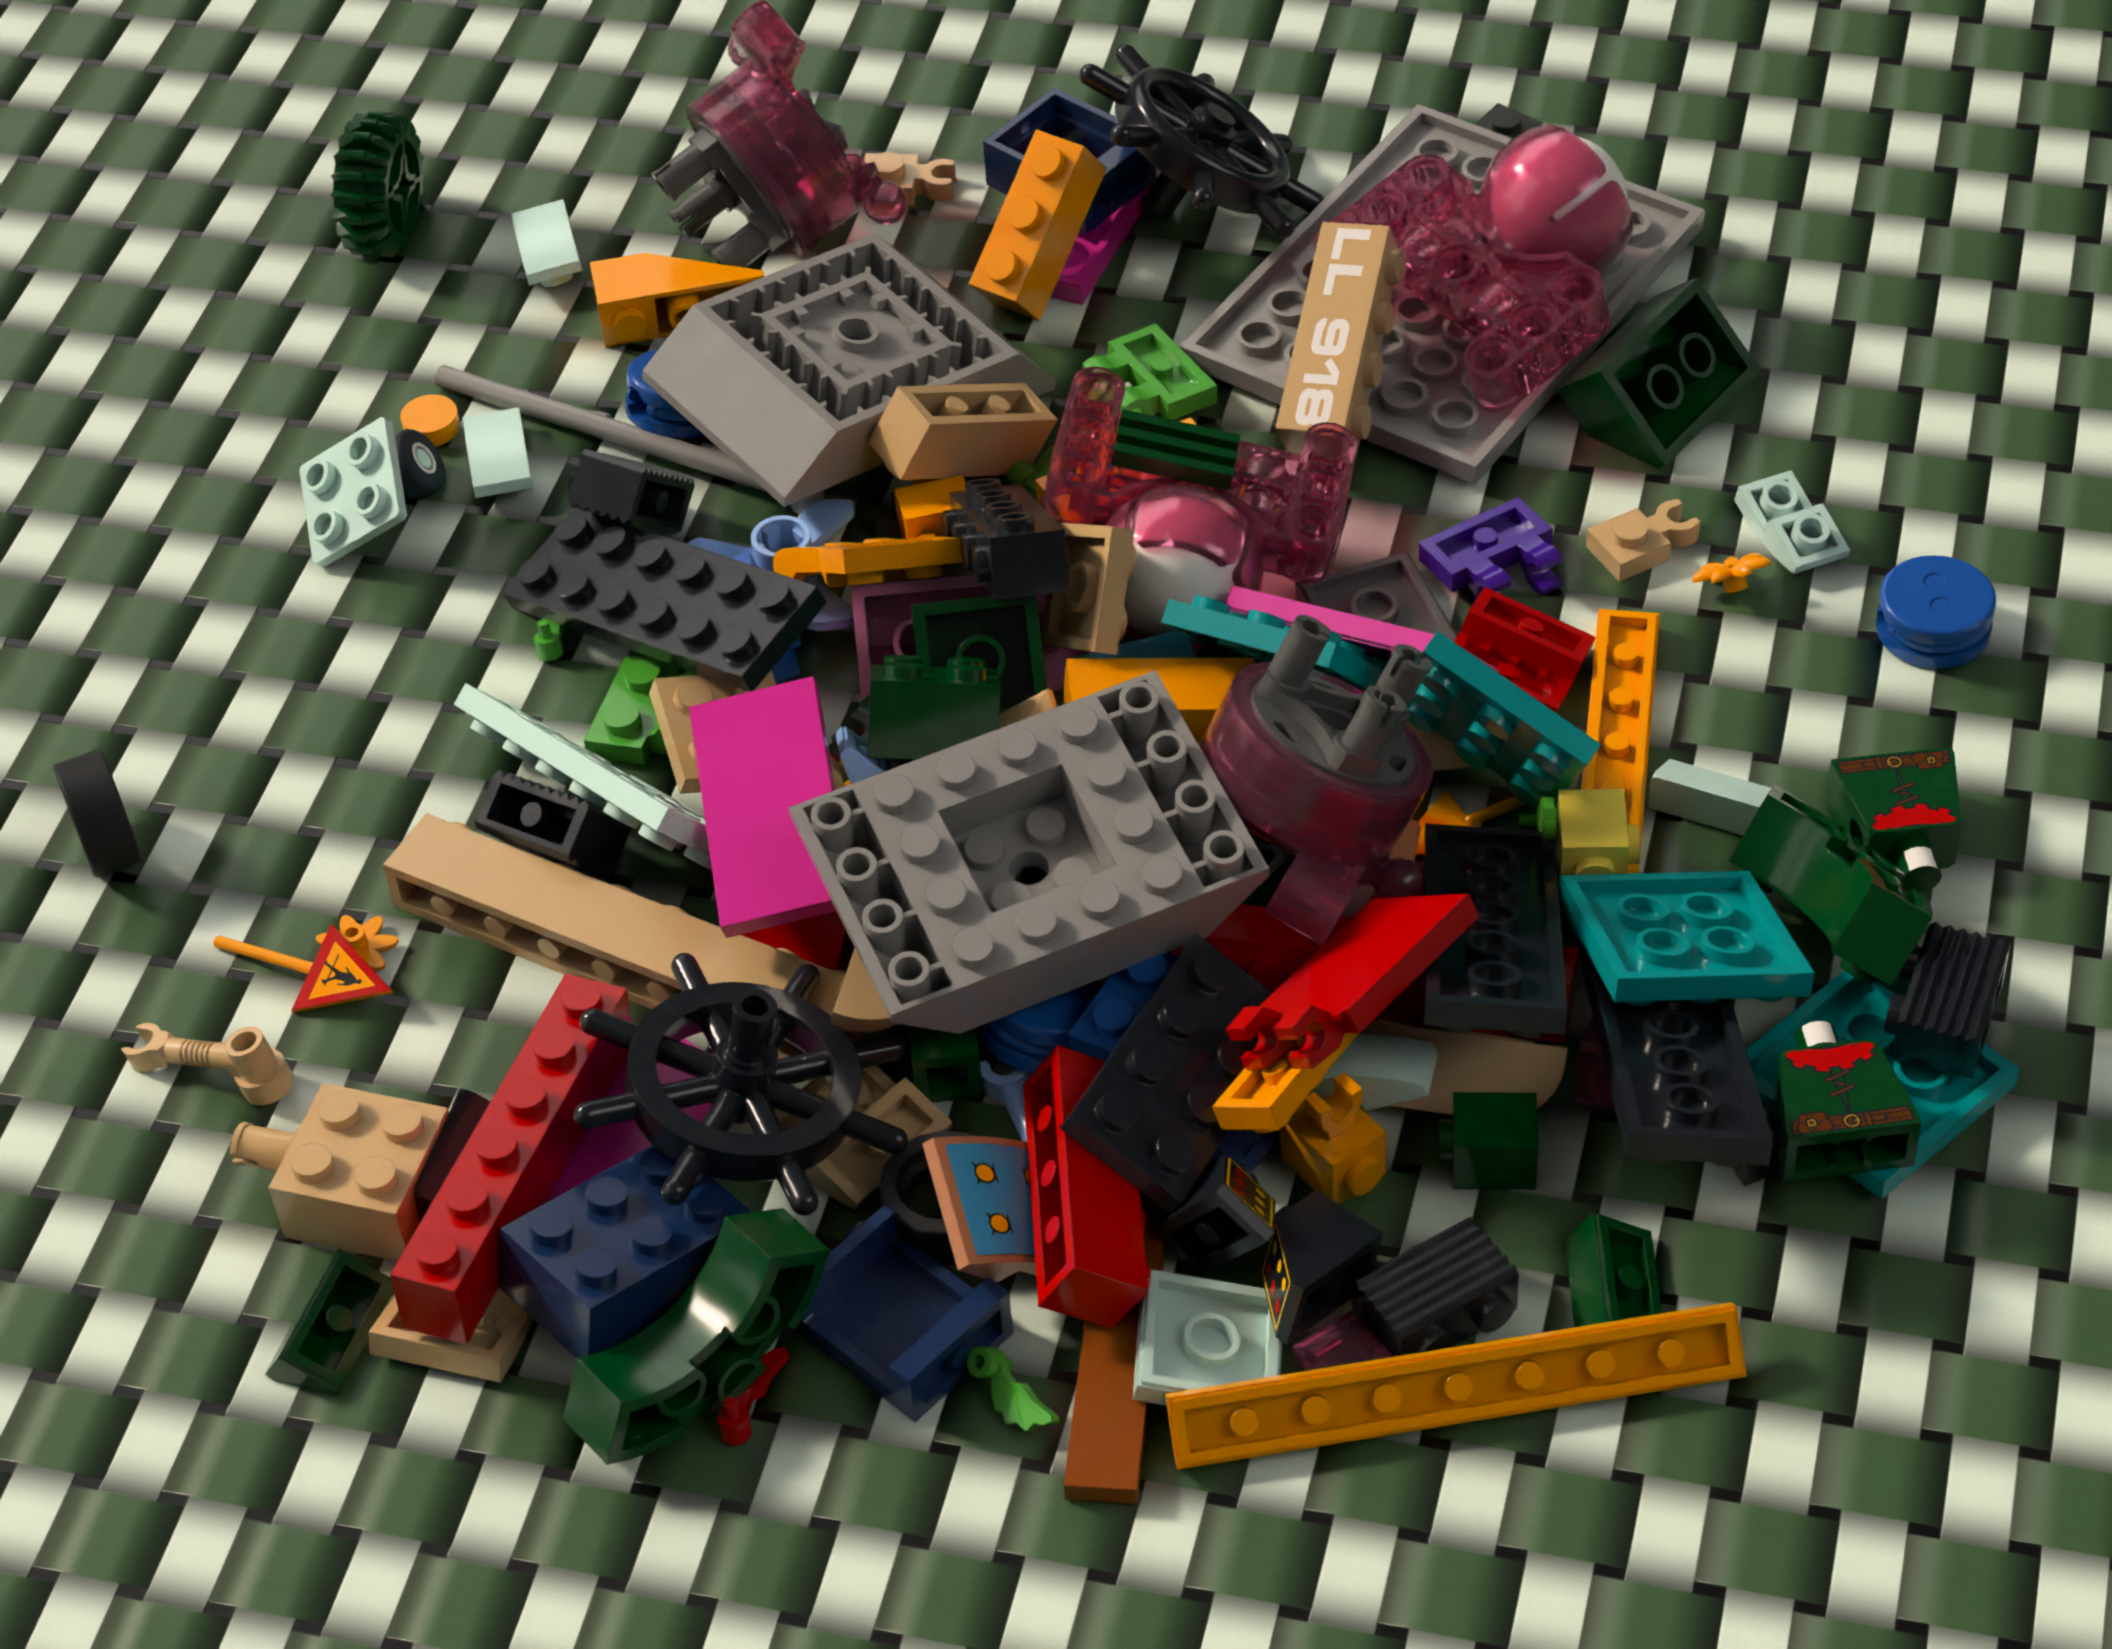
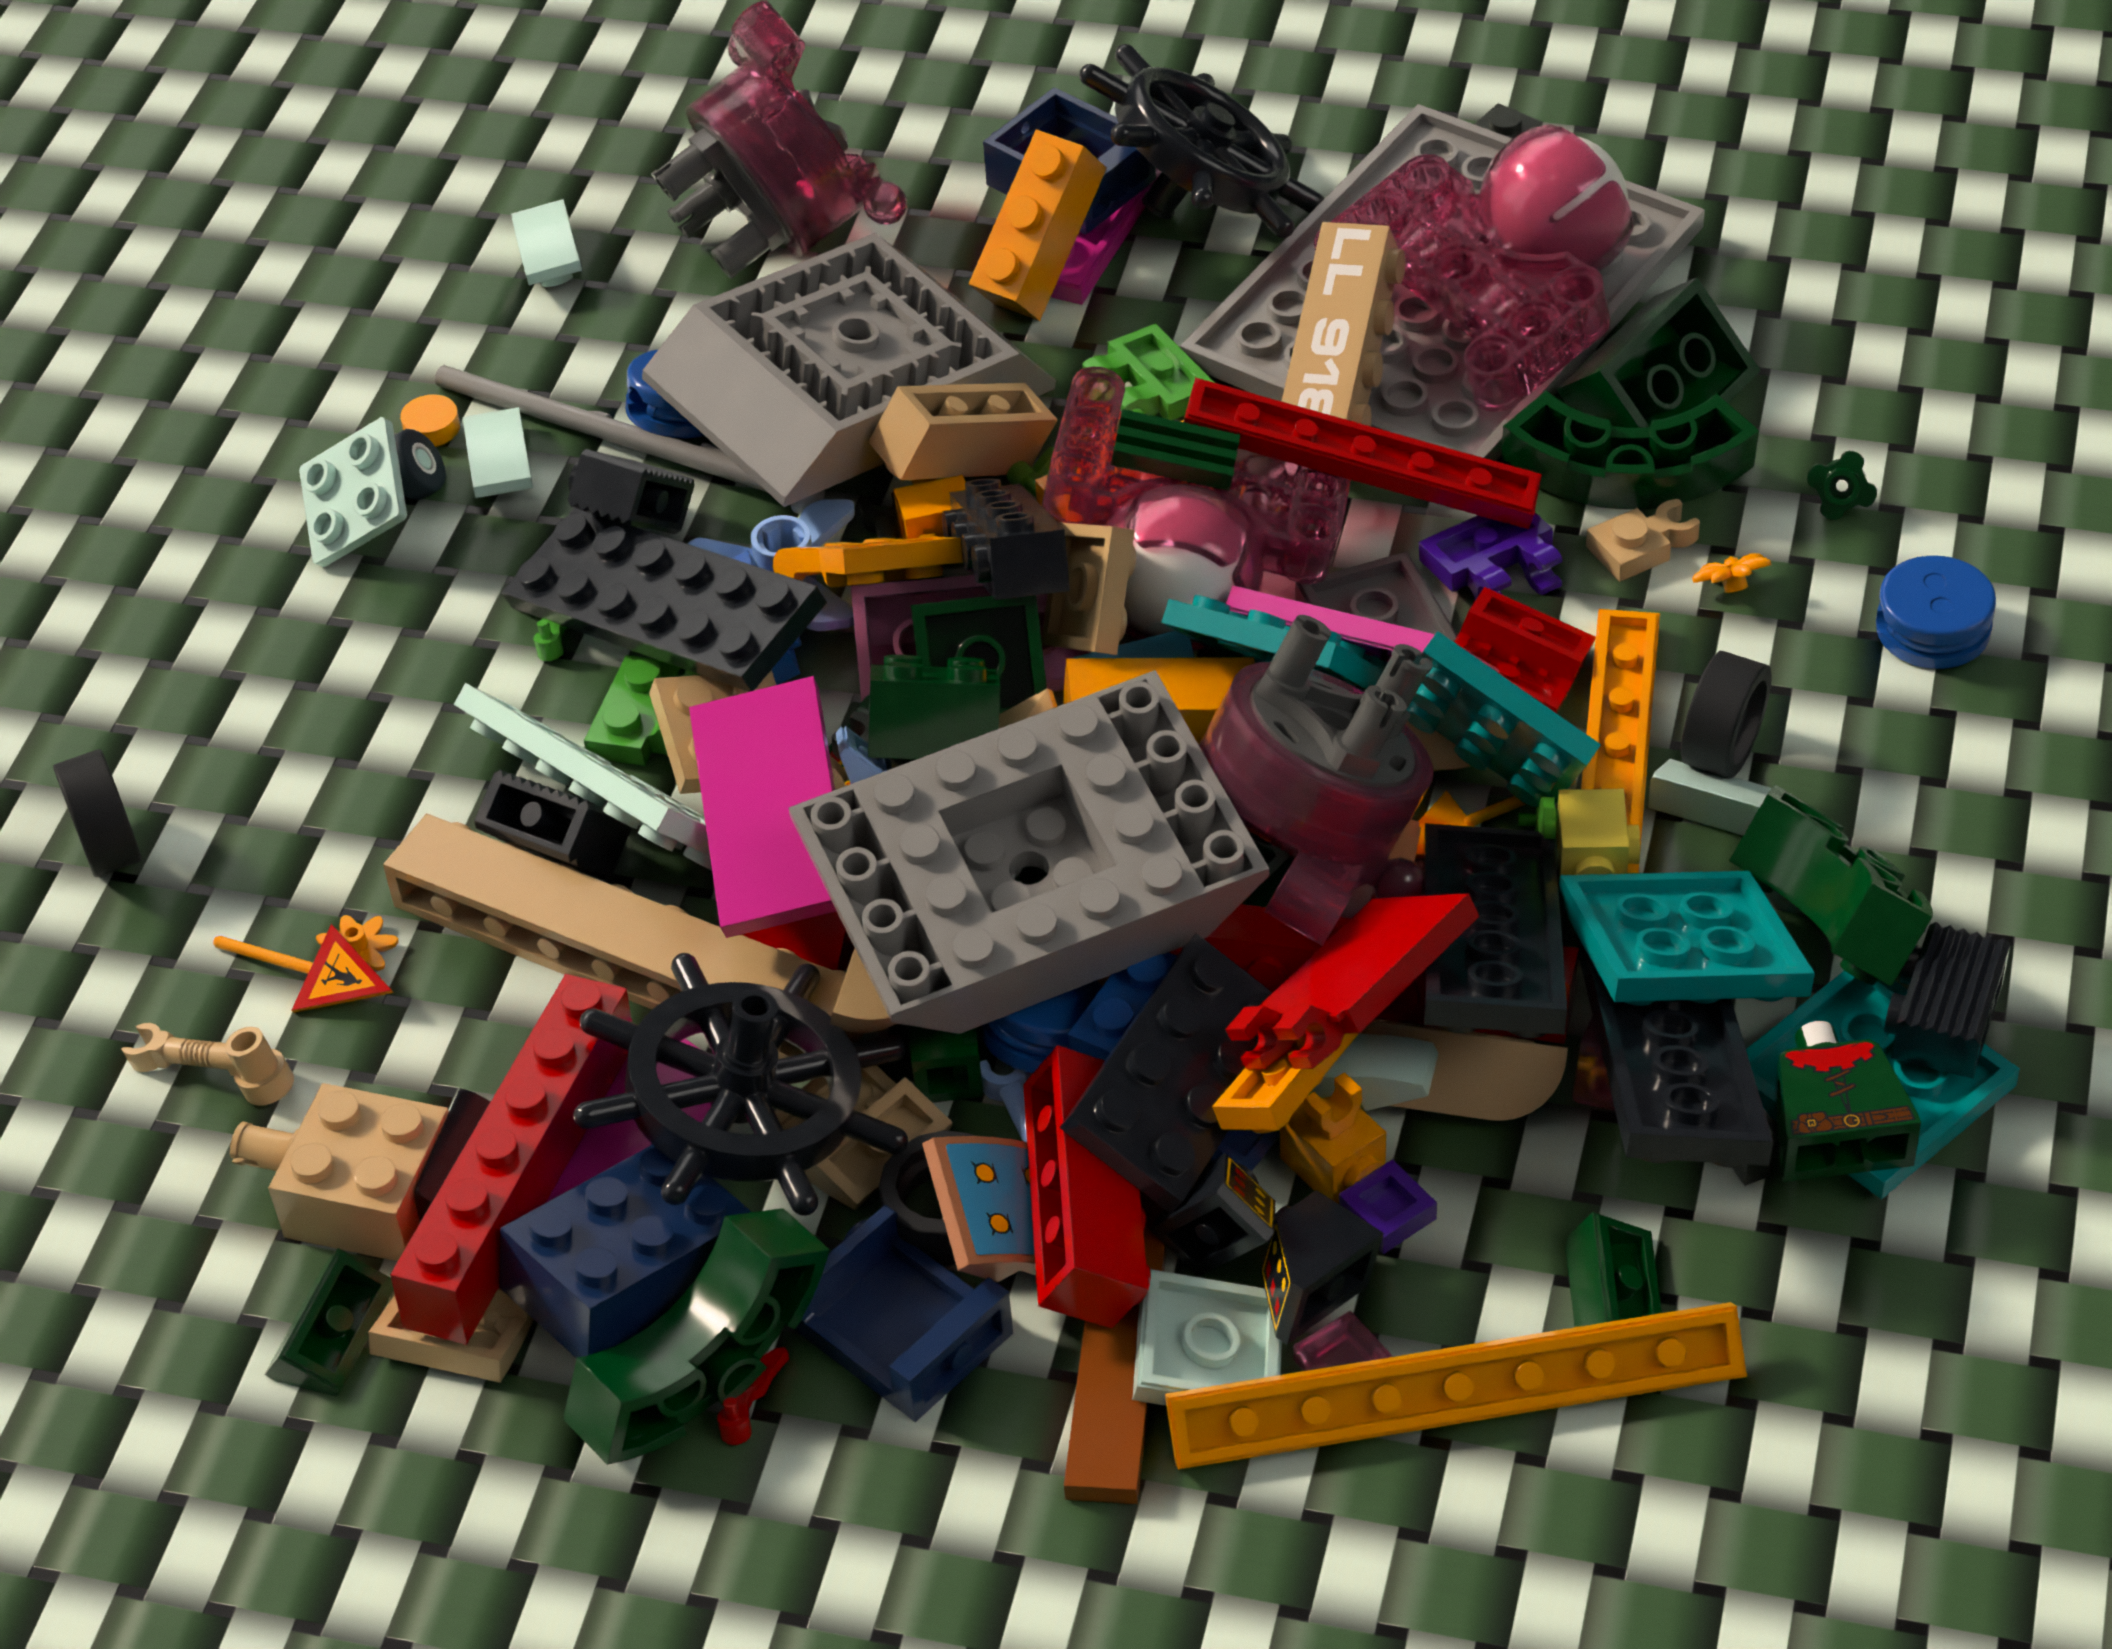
dark green gear [330,111,425,260] -> none
light orange slope [590,253,764,347] -> none
tan plate [859,152,957,205] -> none
bright green piece [967,1346,1060,1432] -> none
black brick [1352,1217,1519,1358] -> none
dark green brick [1439,1092,1538,1190] -> none
light aqua slope [1734,470,1850,574] -> none
dark green torso [1825,747,1961,892] -> none
none -> red tile [1183,378,1542,529]
none -> dark purple plate [1339,1159,1437,1254]
none -> dark green brick [1502,390,1759,510]
none -> black tyre [1680,650,1772,778]
none -> dark green plate [1807,451,1877,520]

